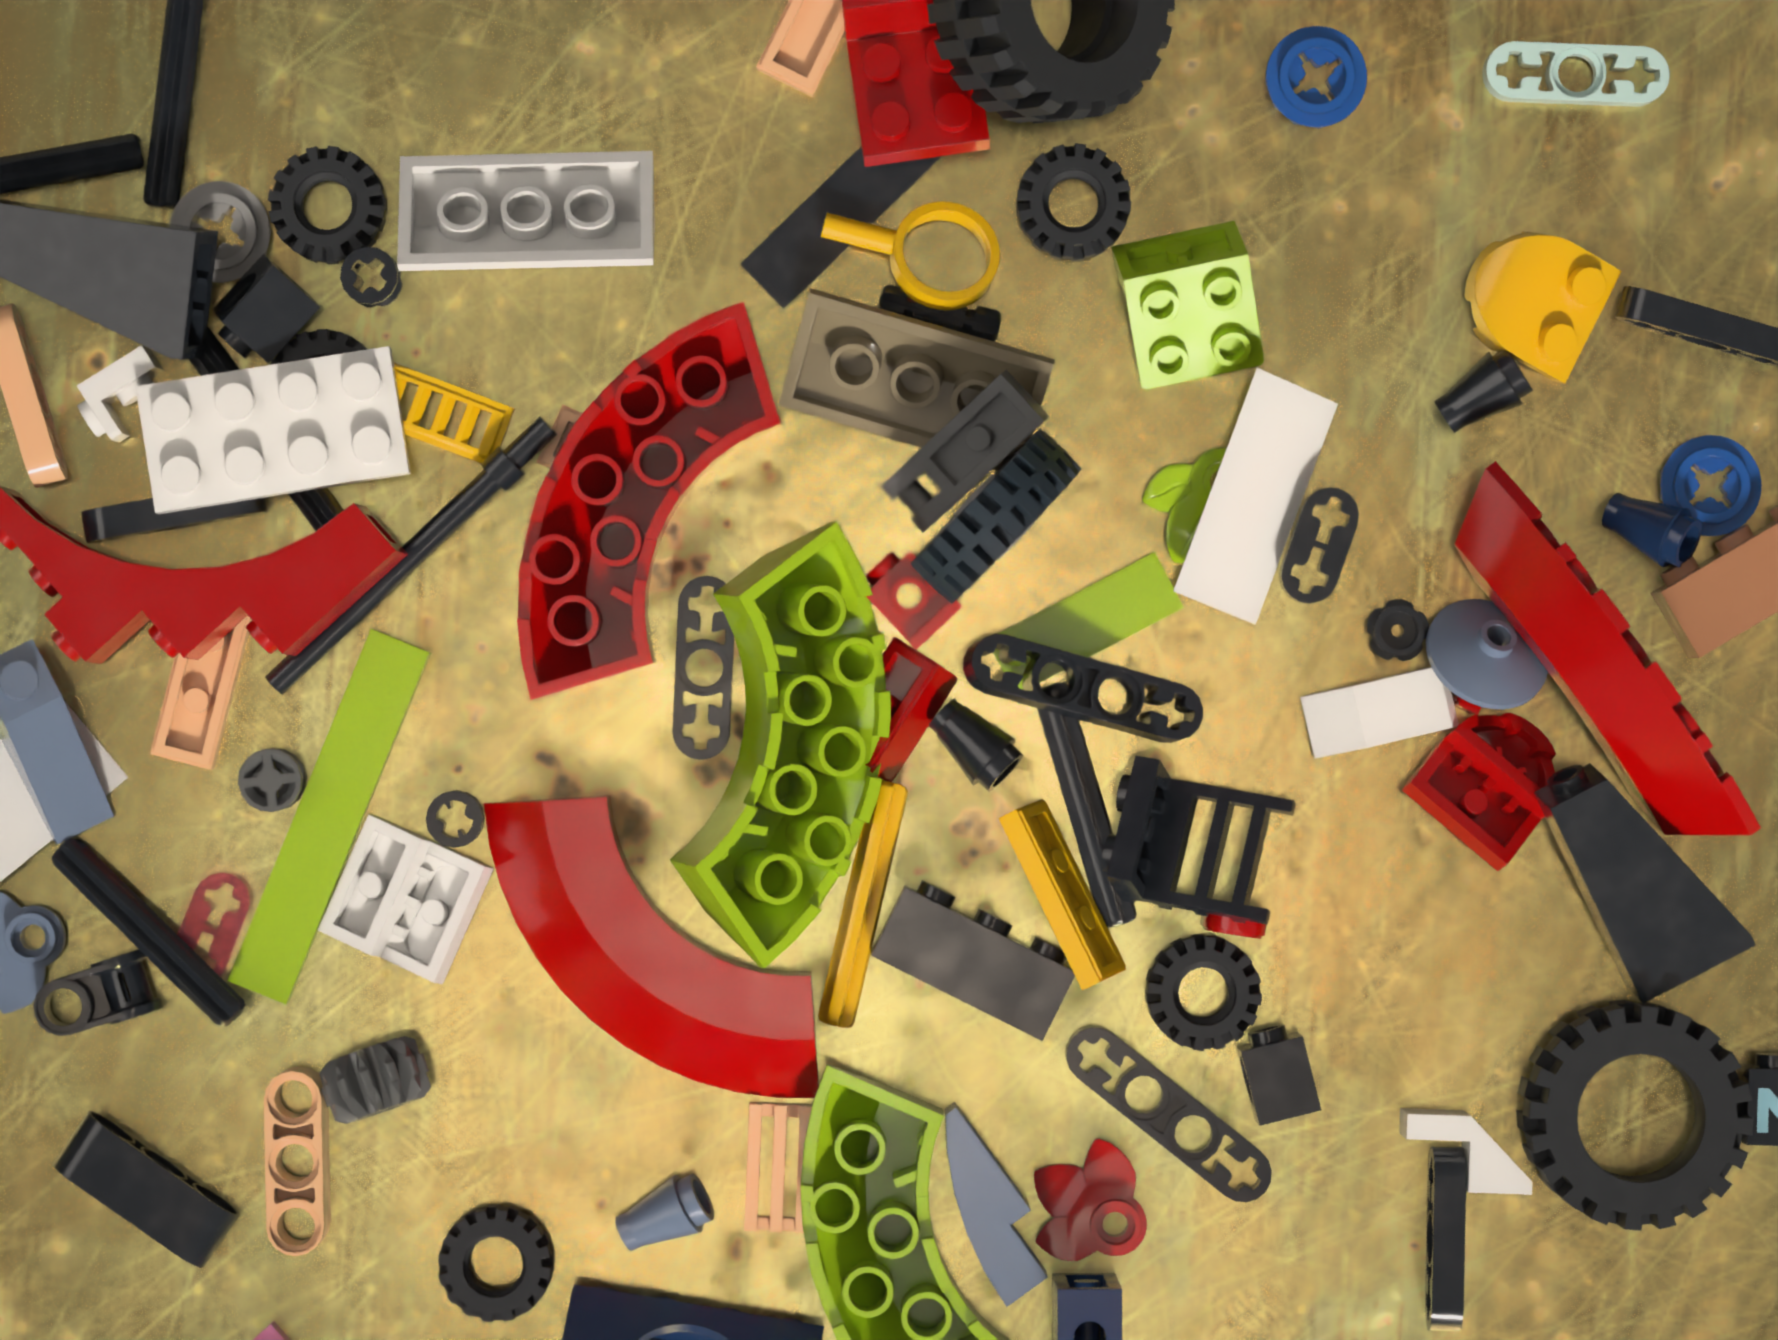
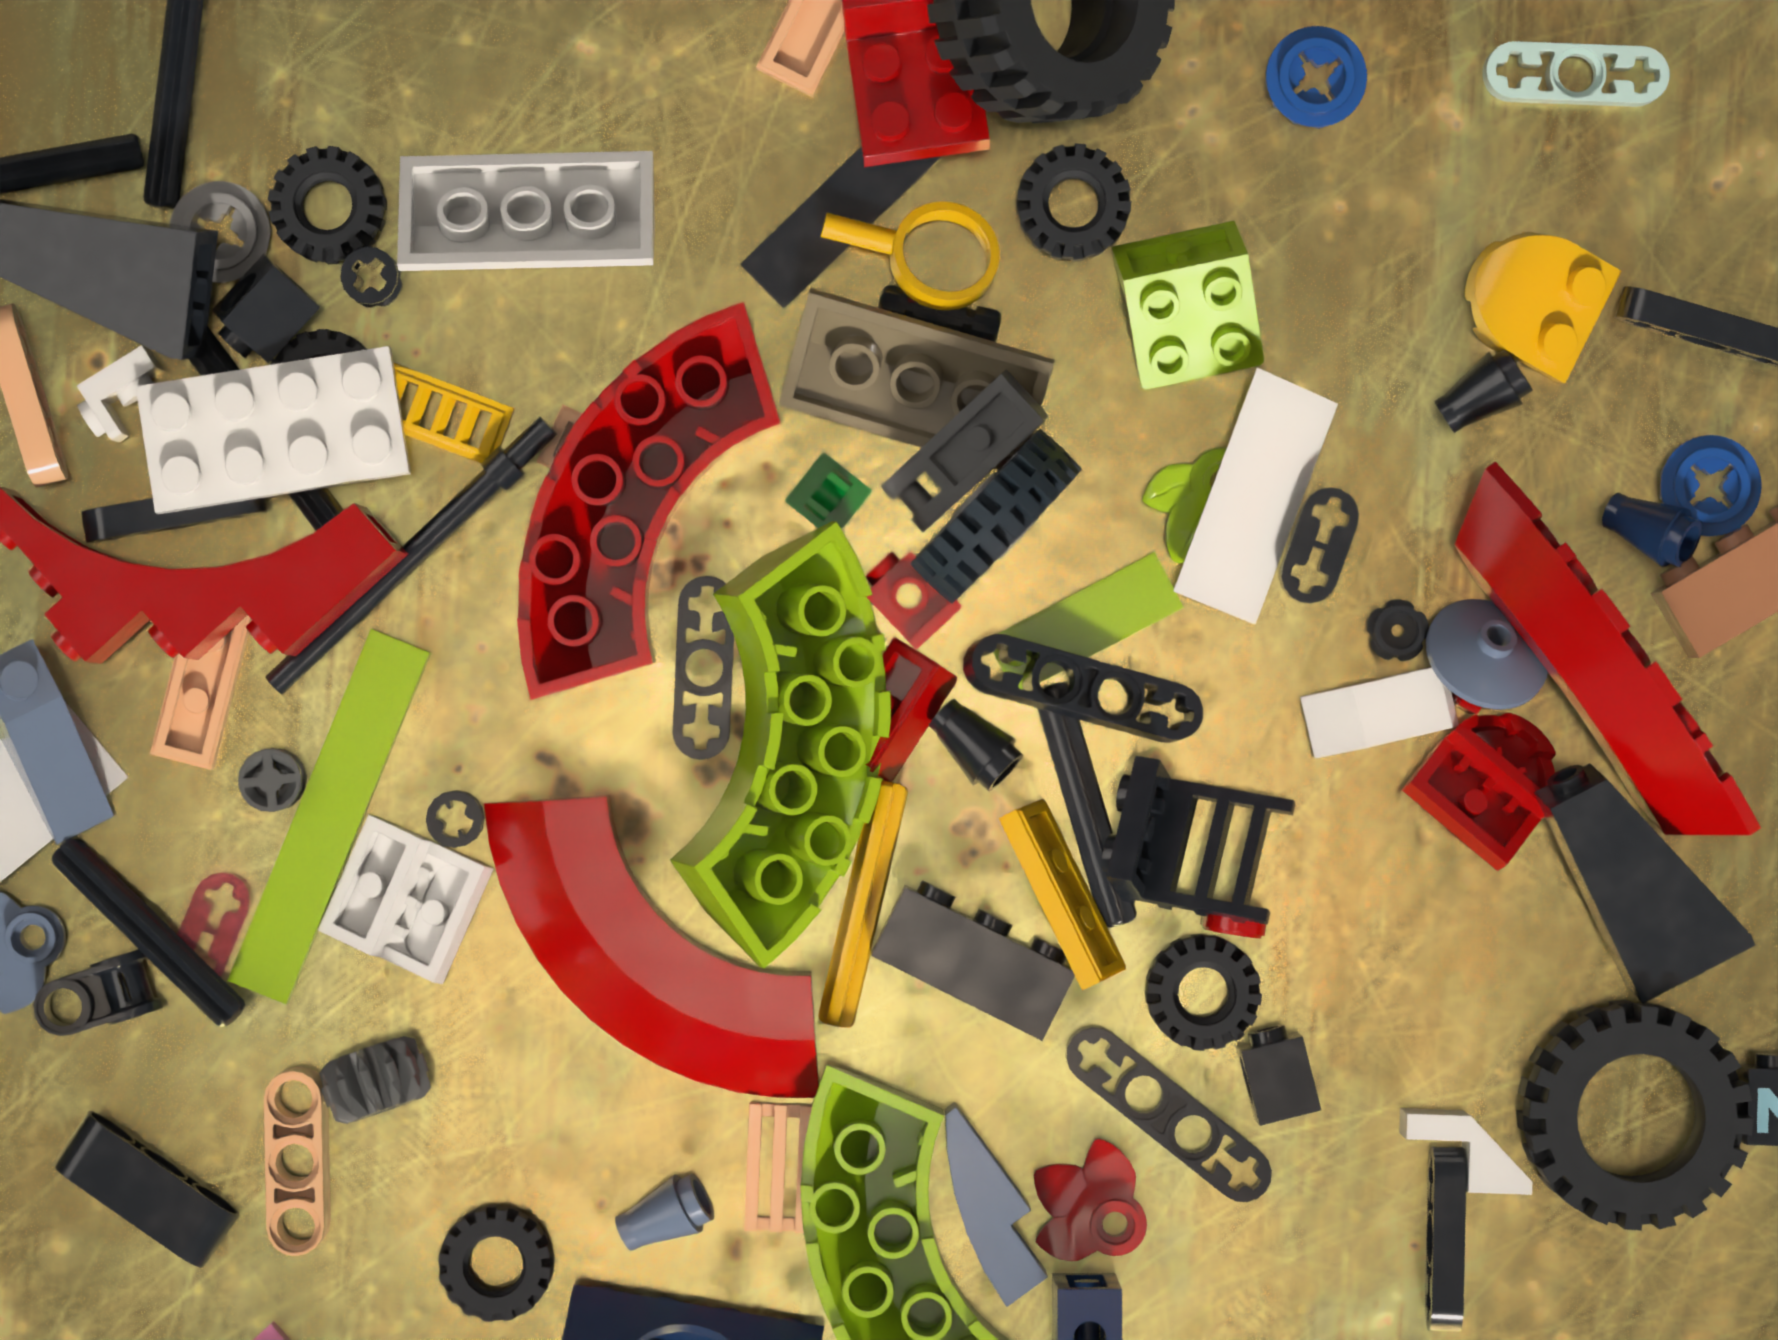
none -> green tile [784,451,873,530]

